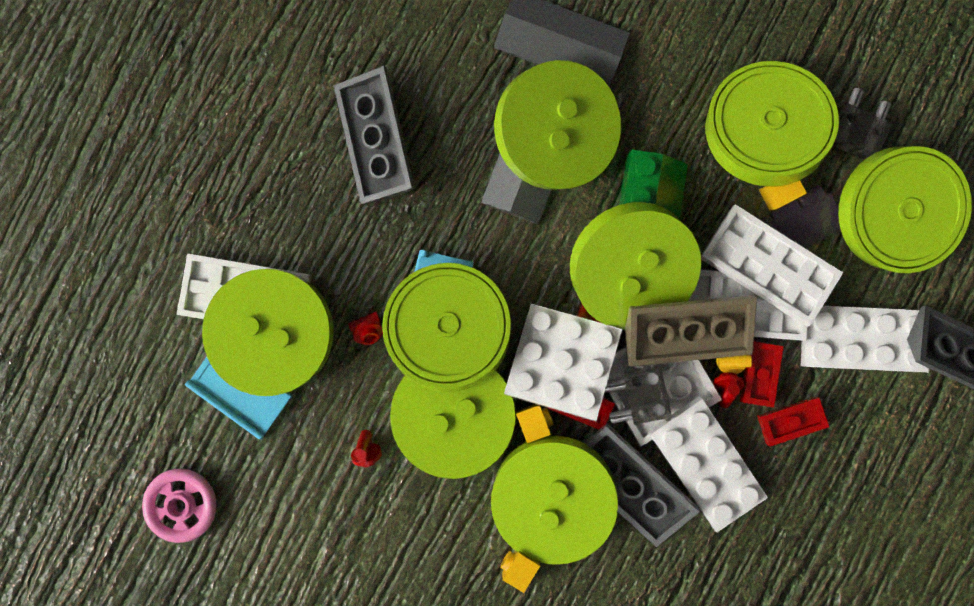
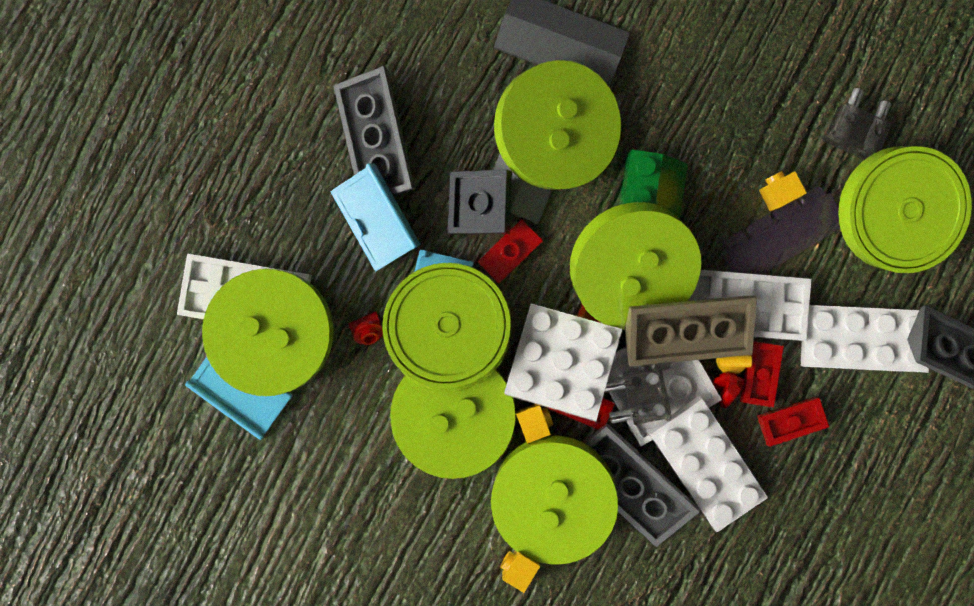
bright pink plate [142,469,217,543] -> none
red plate [351,430,382,467] -> none
white plate [701,204,843,327] -> none
lime brick [705,61,839,187] -> none
none -> door [330,163,420,272]
none -> black plate [448,169,512,235]
none -> red plate [477,219,543,284]

